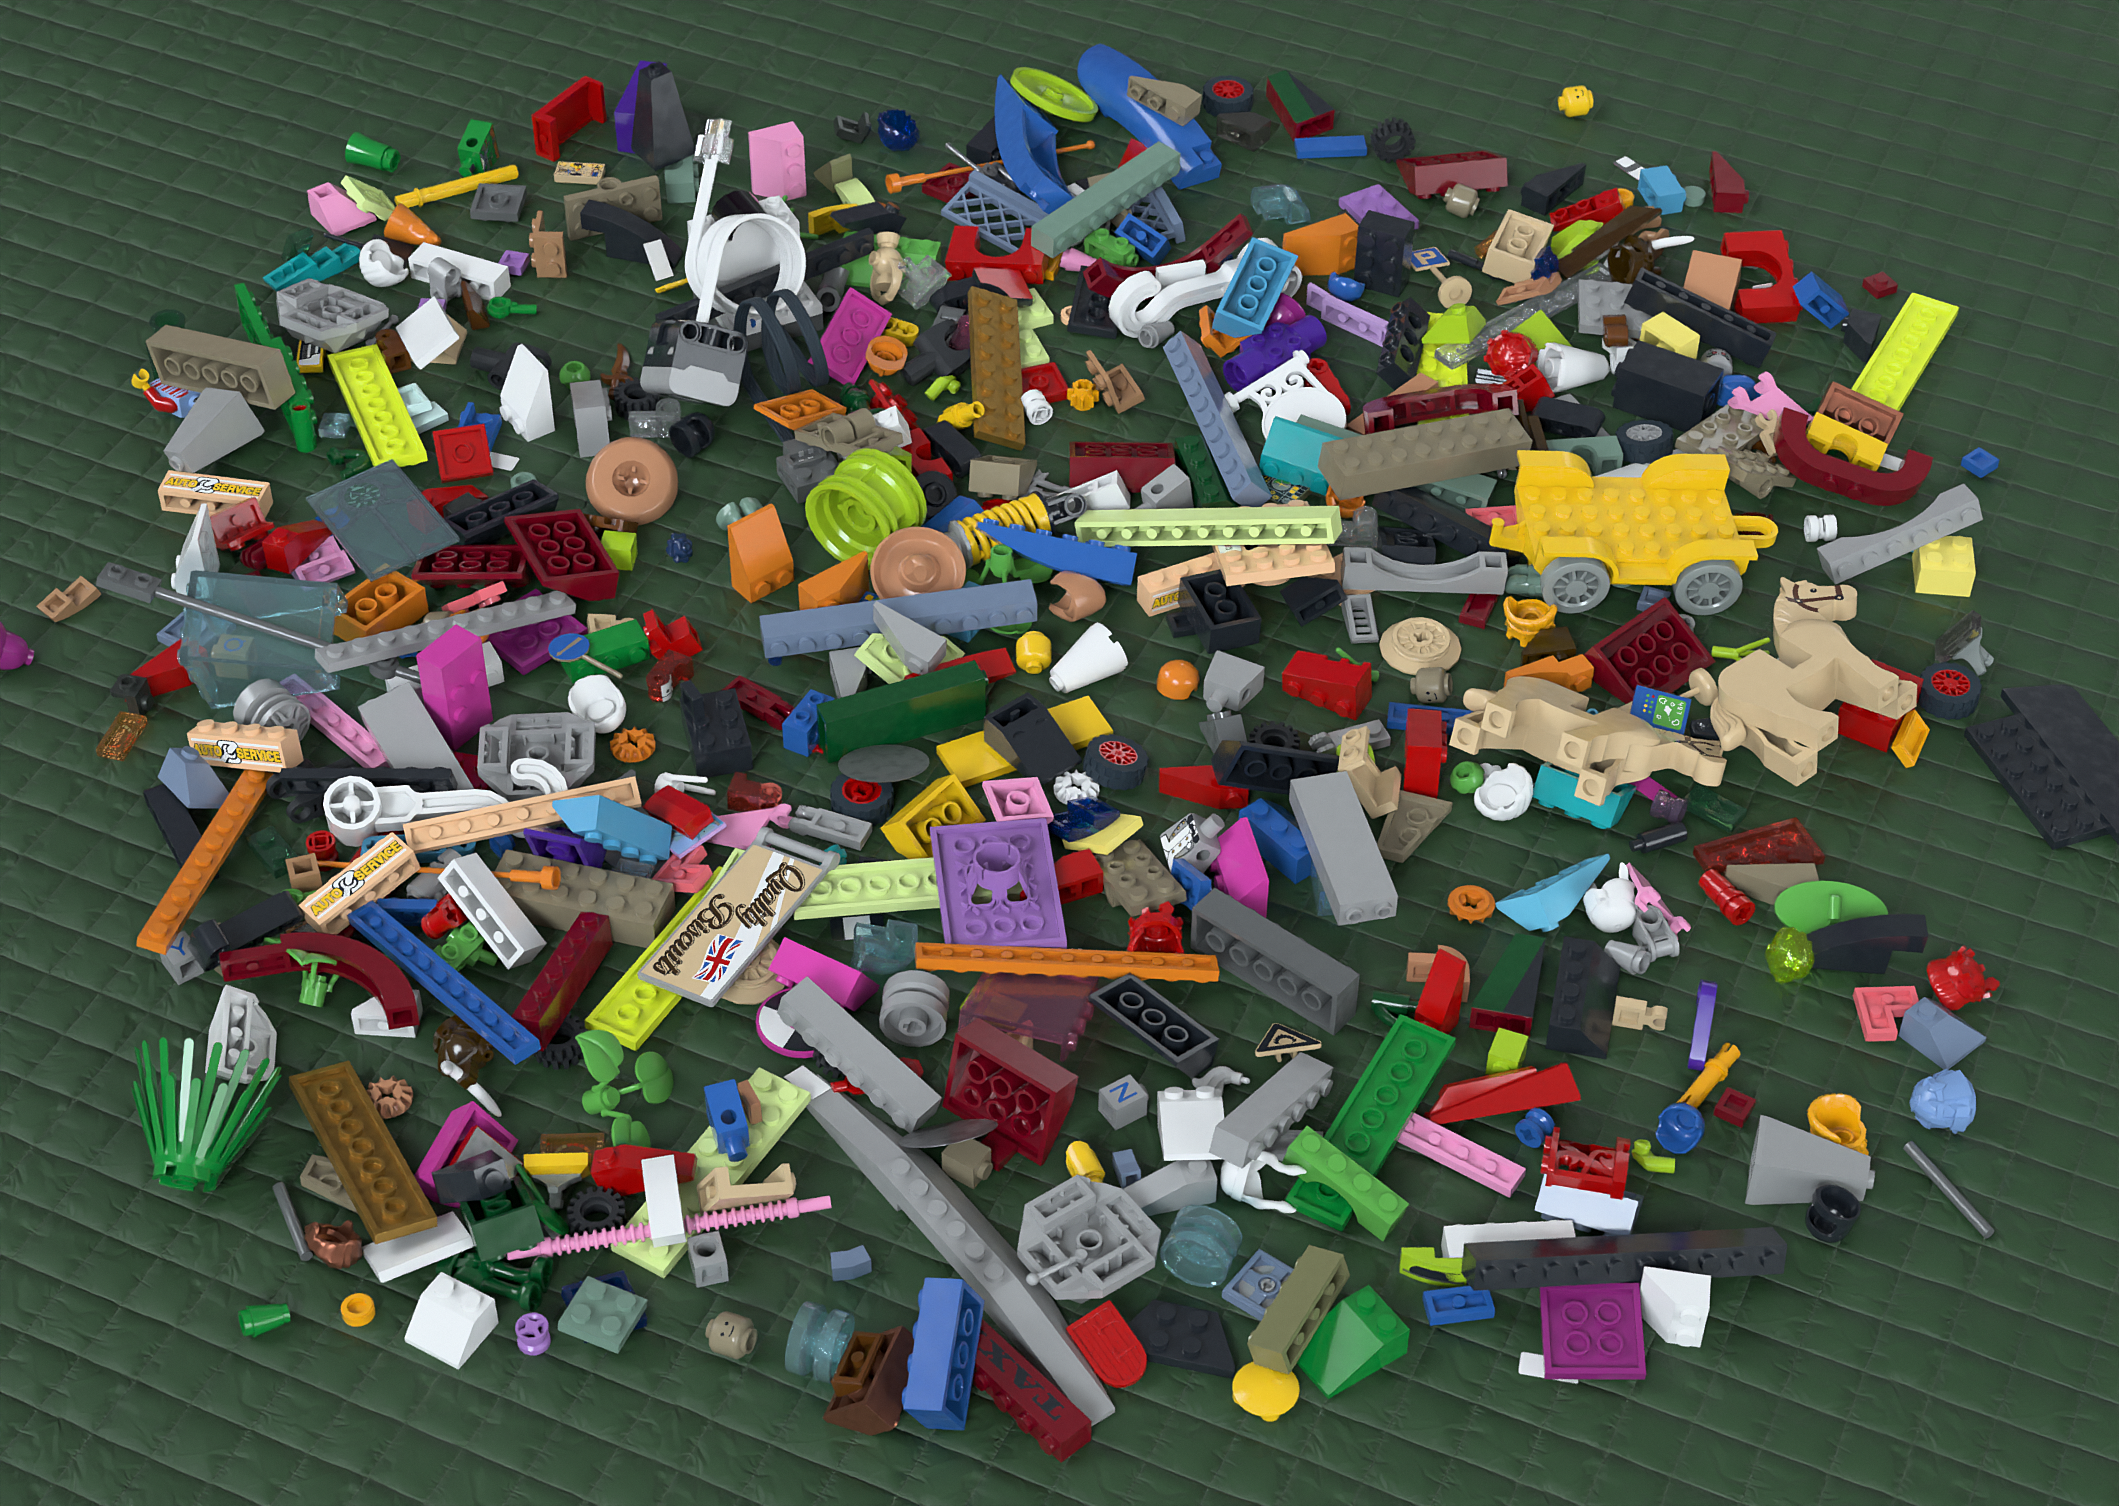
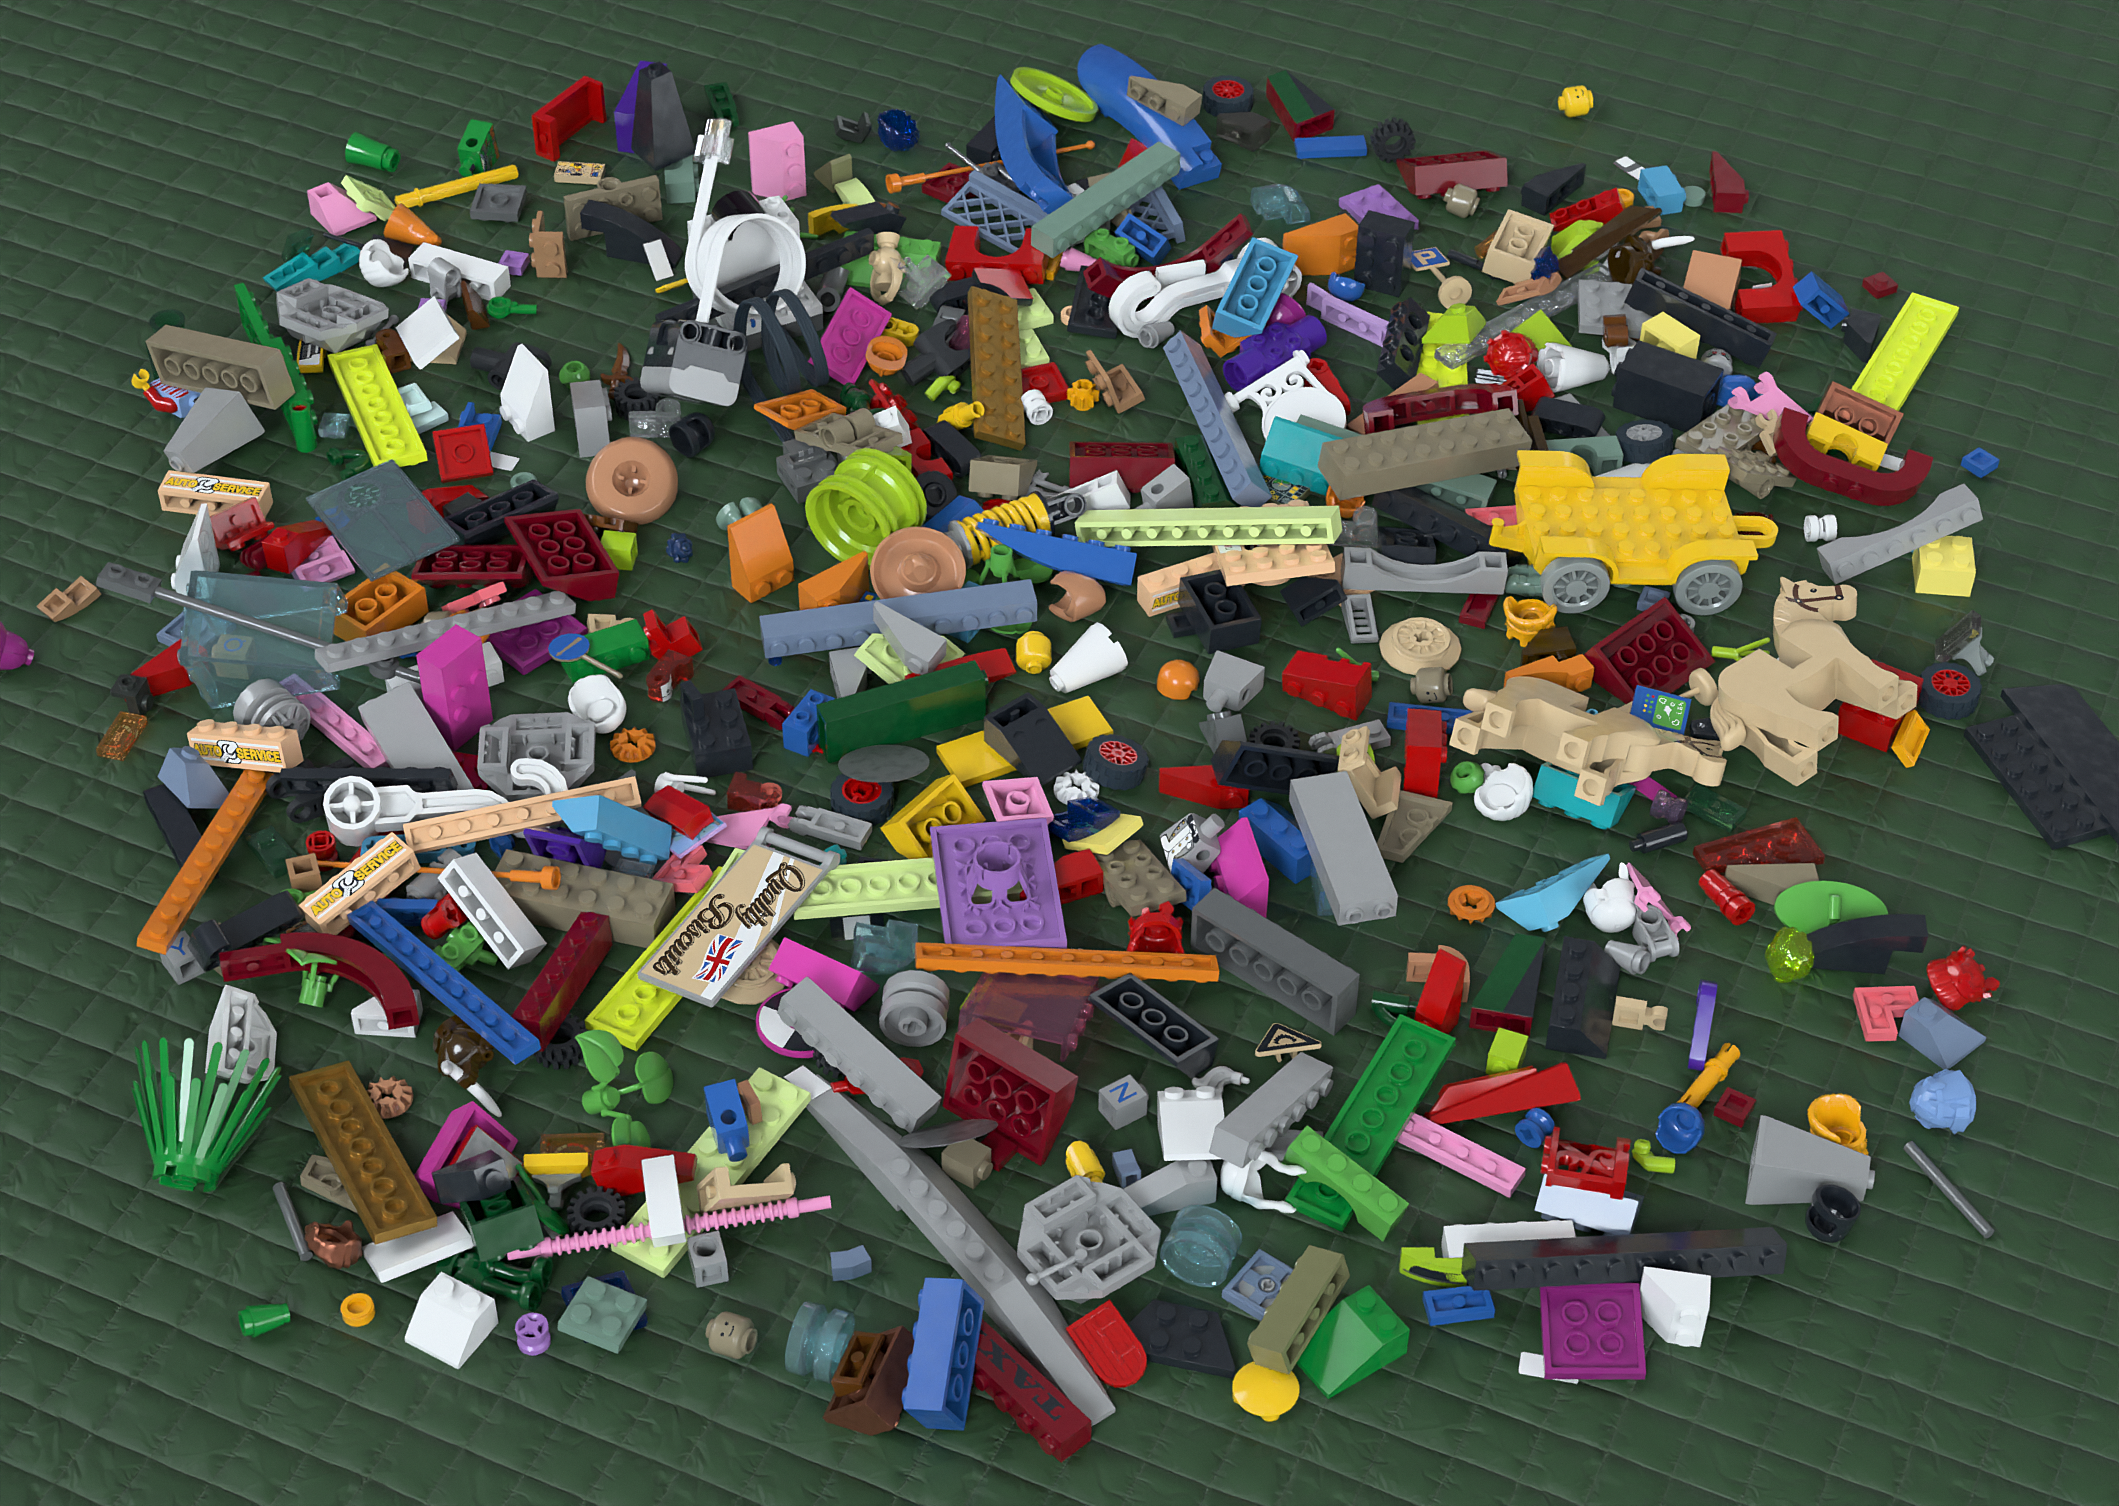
none -> dark green hinge [704,82,739,129]

